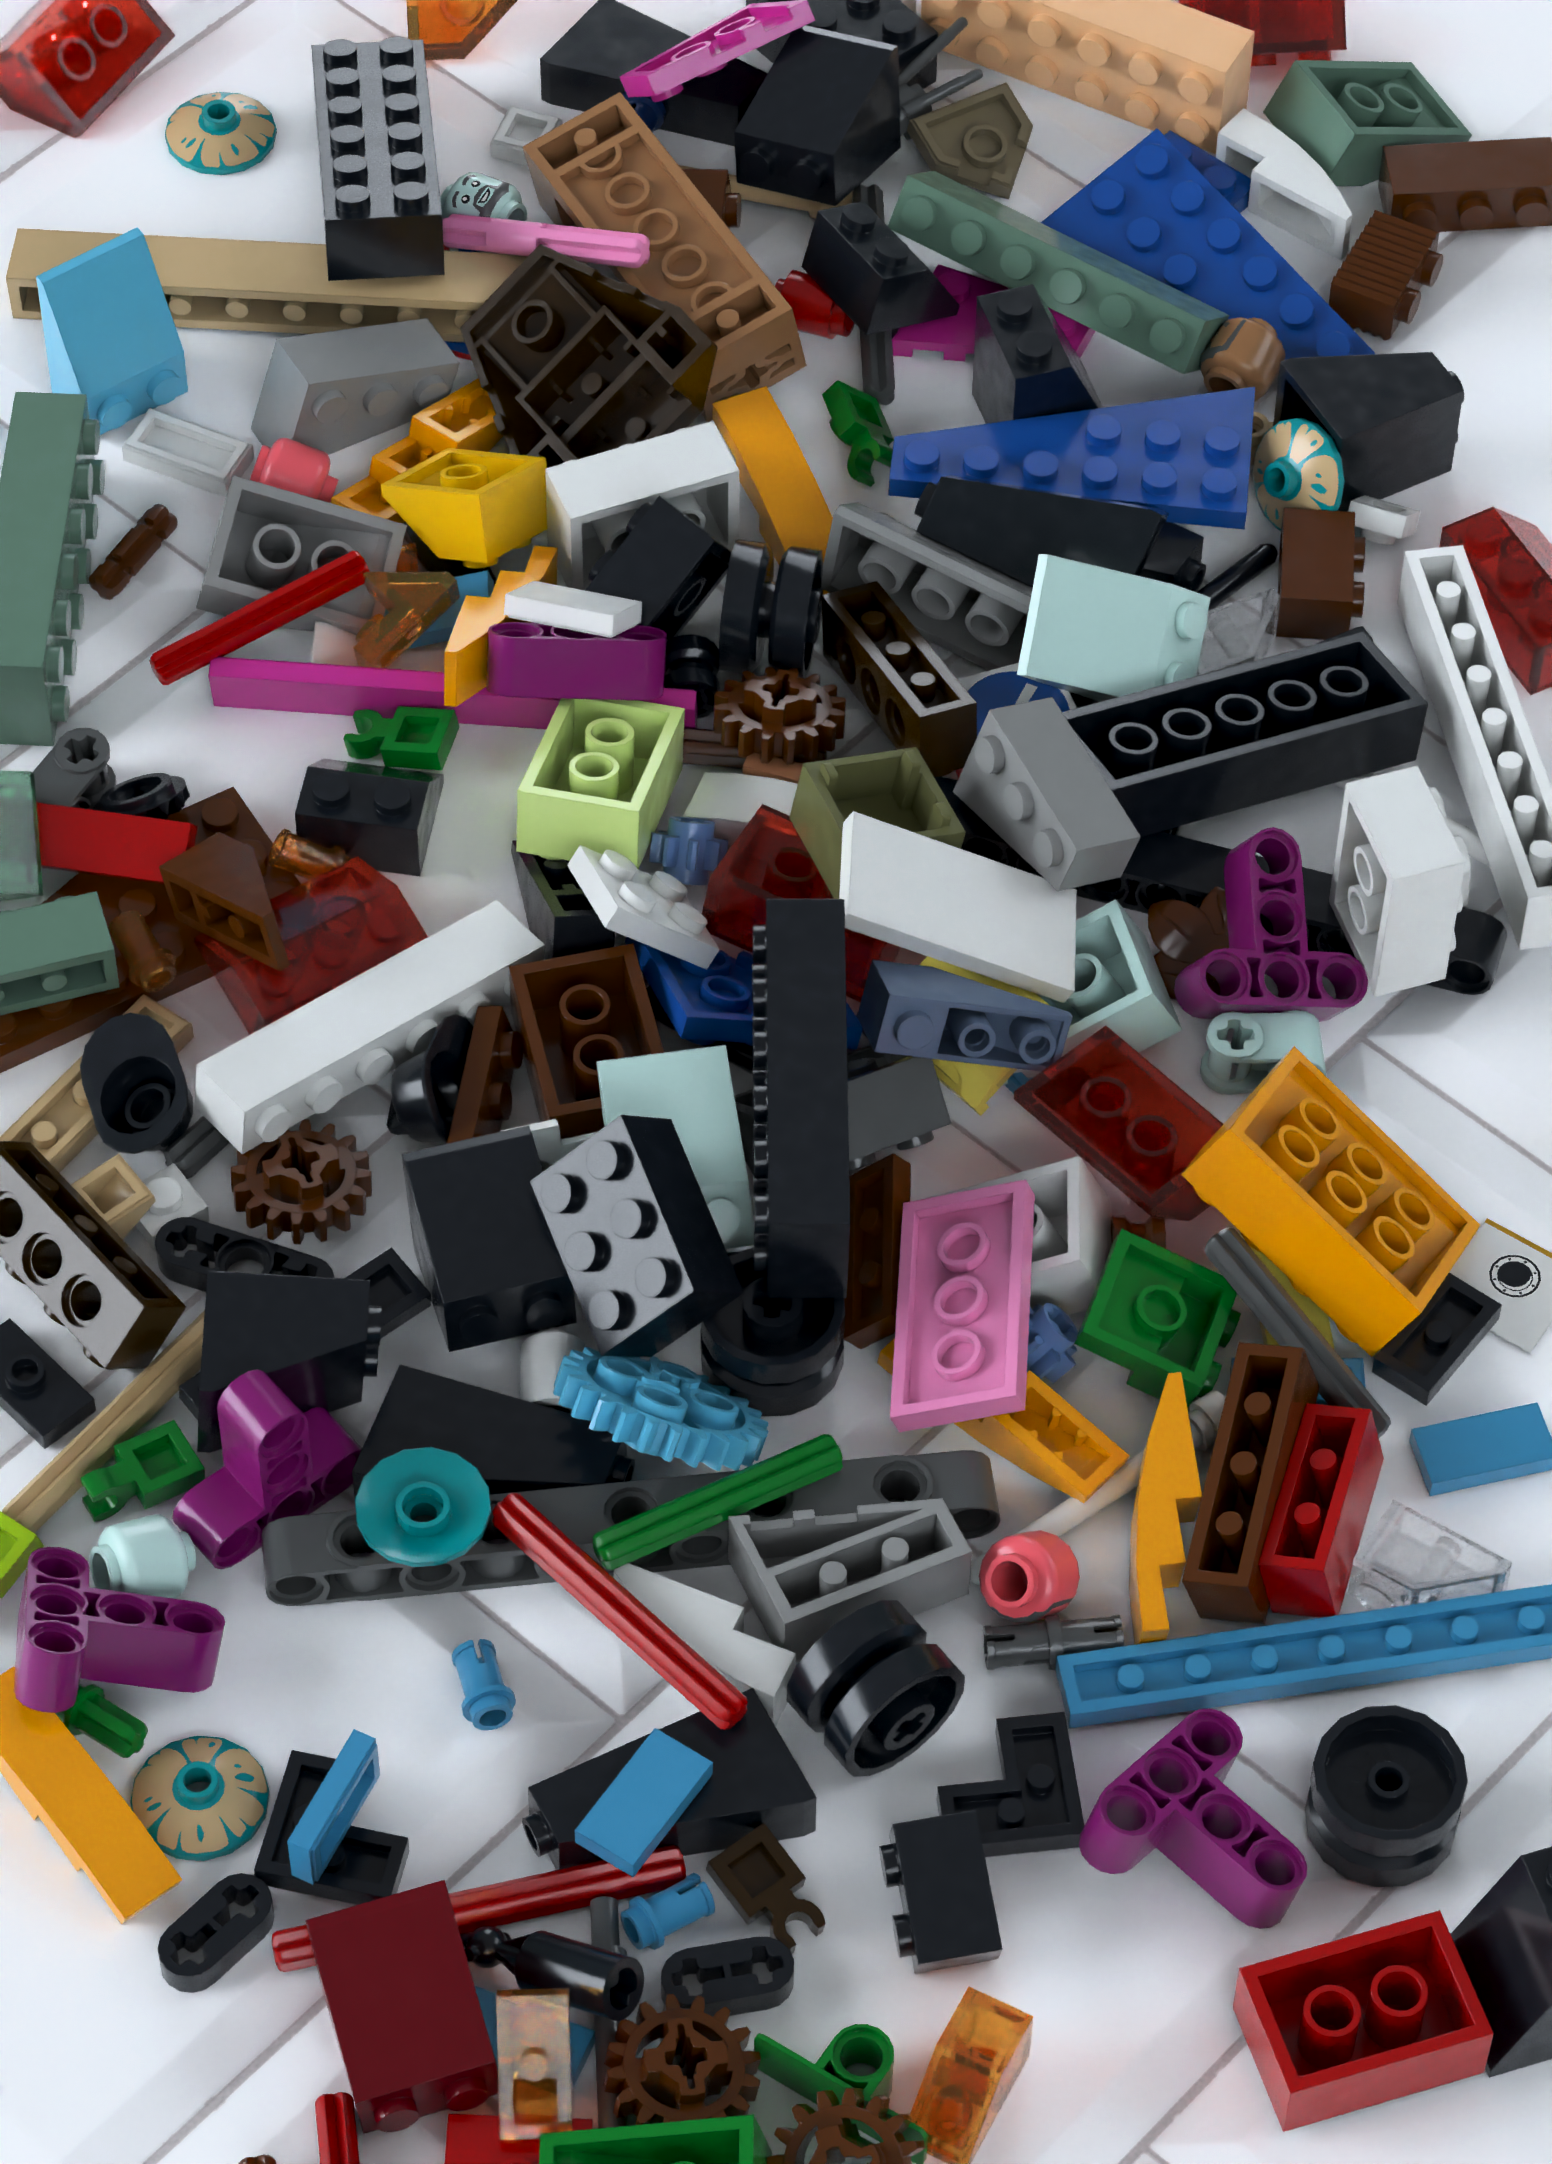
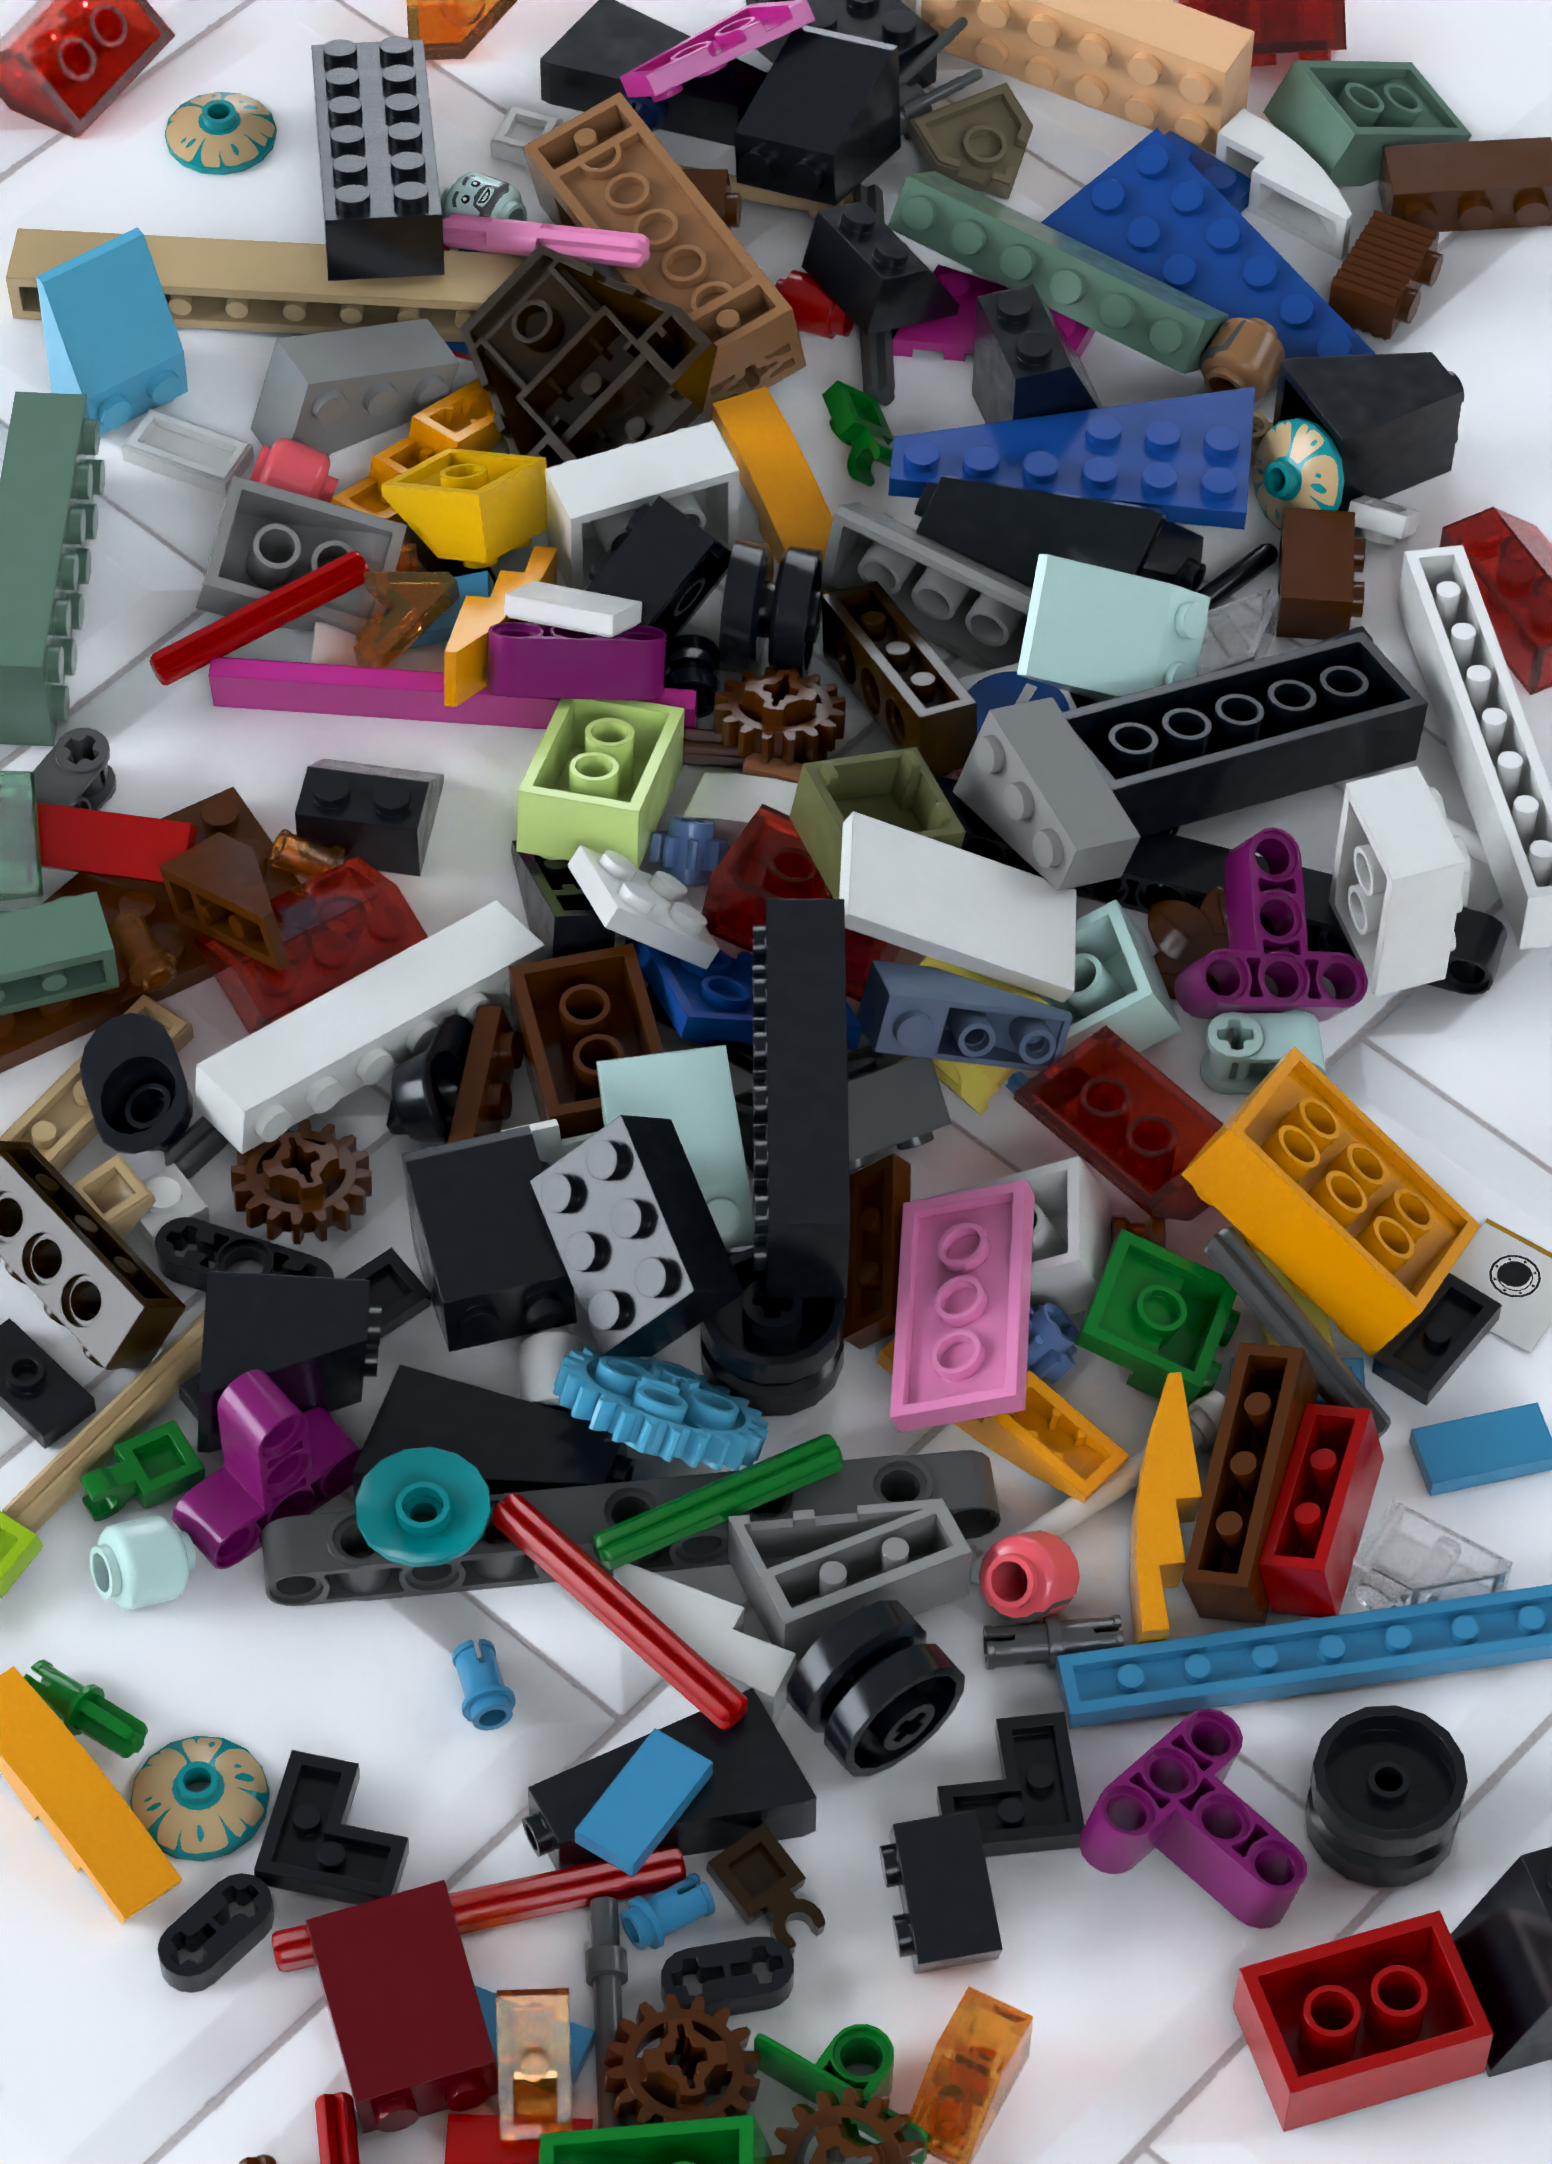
magenta beam [14,1547,225,1713] -> none
reddish brown axle [89,504,178,600] -> none
black gear [92,773,190,820] -> none
dark azure tile [287,1729,380,1885] -> none
green plate [343,706,460,771] -> none
black wheel [460,1926,644,2021] -> none

